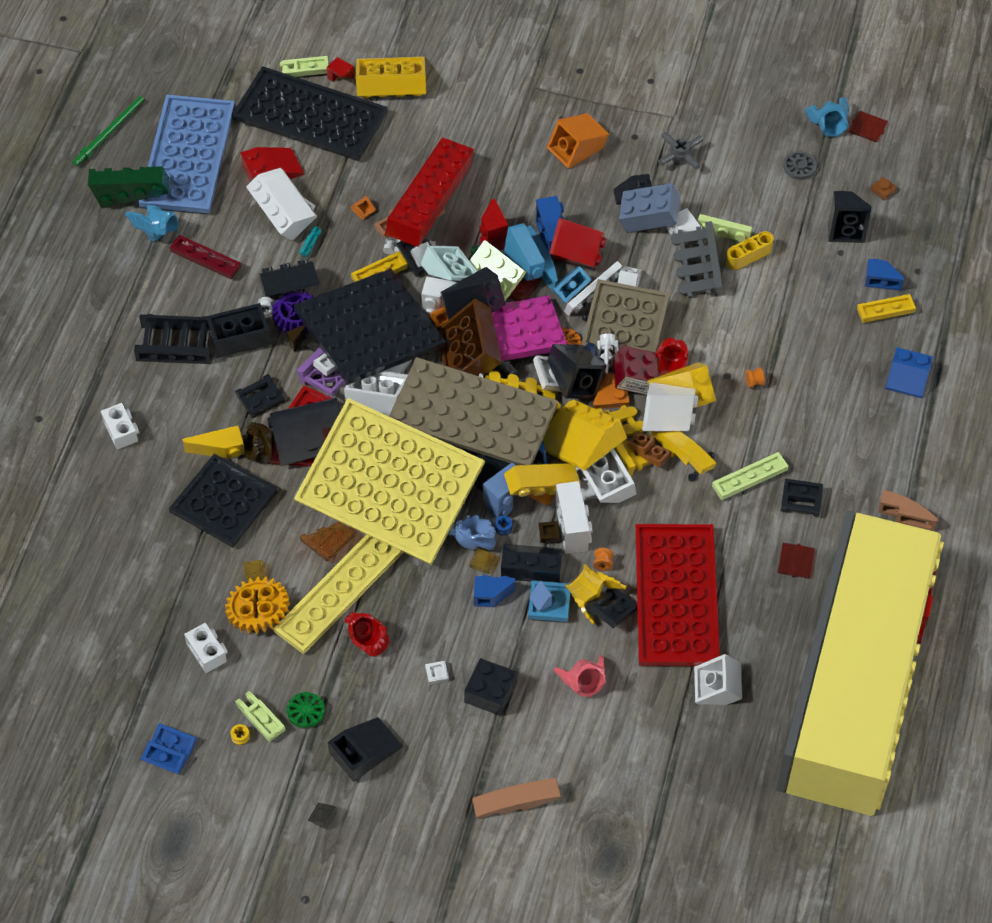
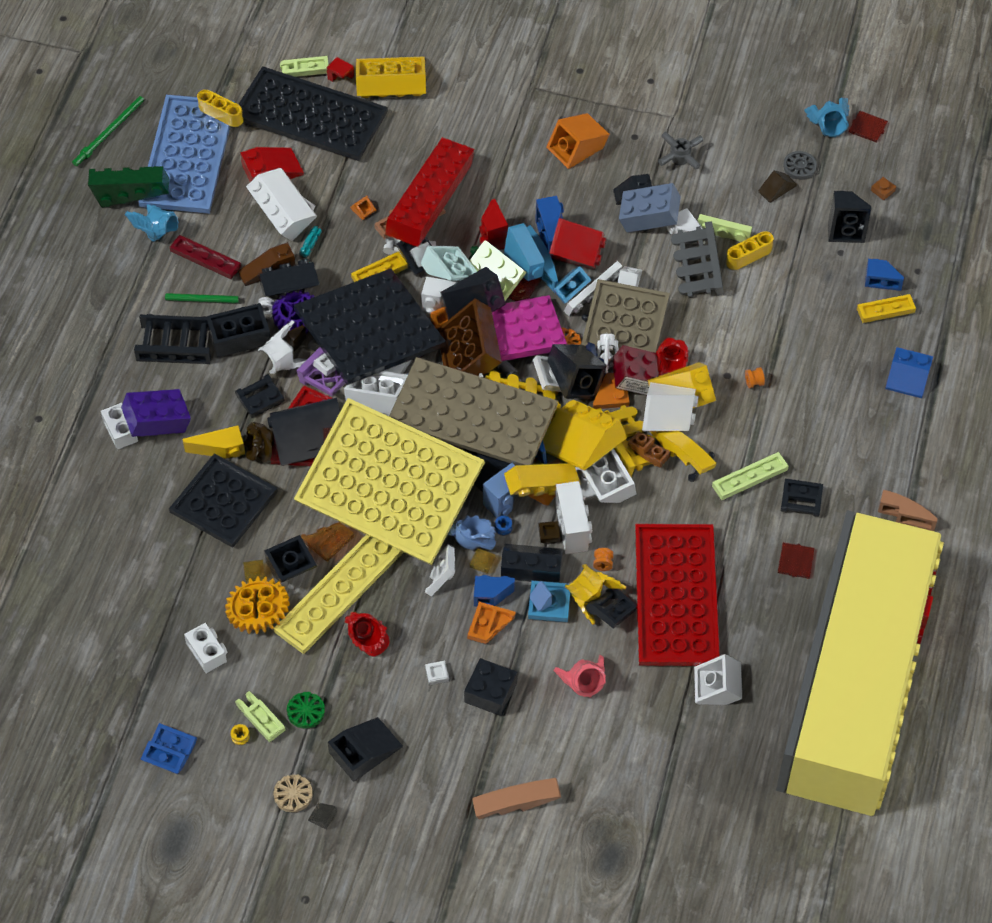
none -> dark purple brick [121,389,191,437]
none -> green bar [165,293,239,303]
none -> yellow beam [197,90,243,127]
none -> reddish brown slope [238,242,295,286]
none -> white helmet [258,320,307,374]
none -> black slope [264,535,317,583]
none -> tan wheel [273,774,313,812]
none -> white wing [425,545,455,596]
none -> orange wing [467,602,516,644]
none -> dark brown slope [758,170,797,203]

